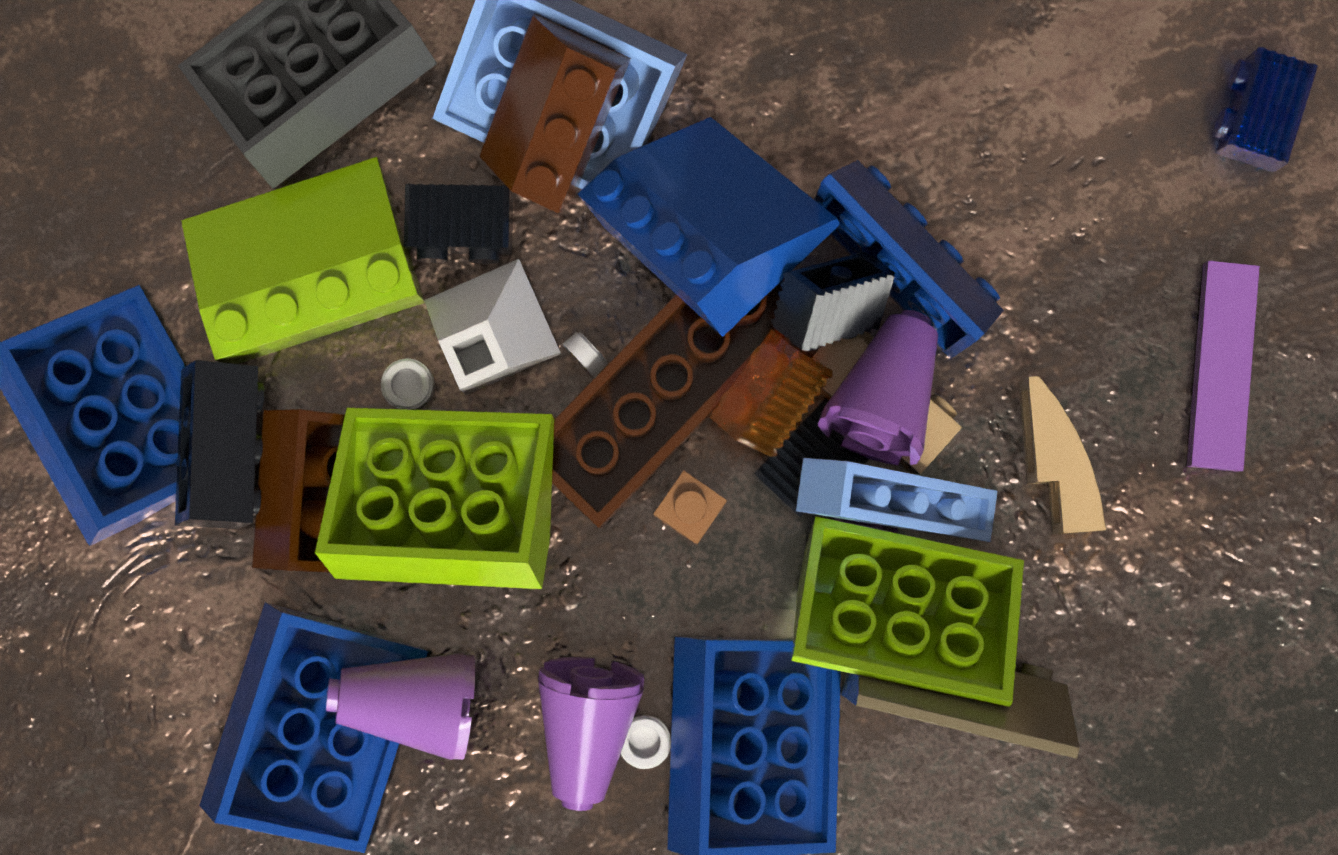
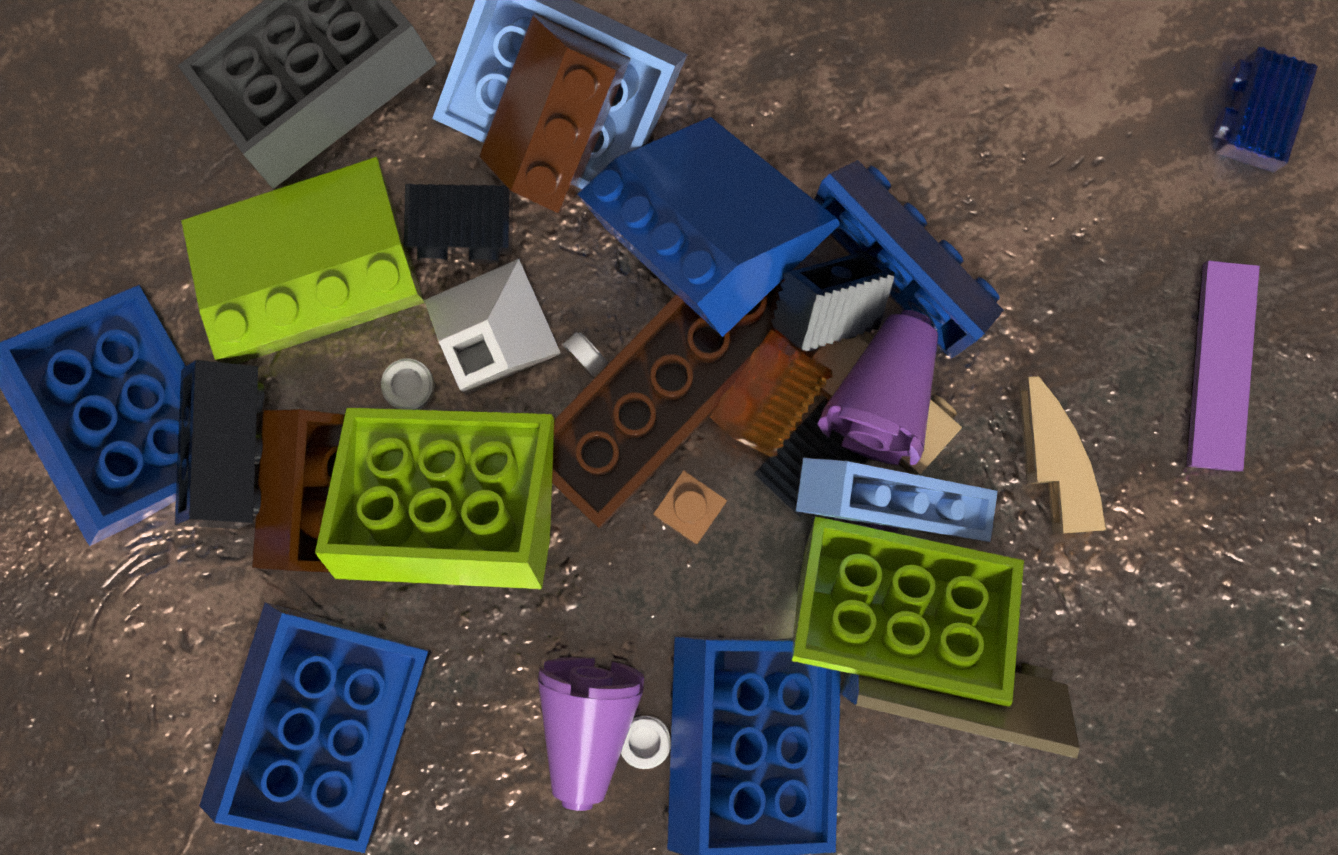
medium lavender cone [326,653,475,760] -> none

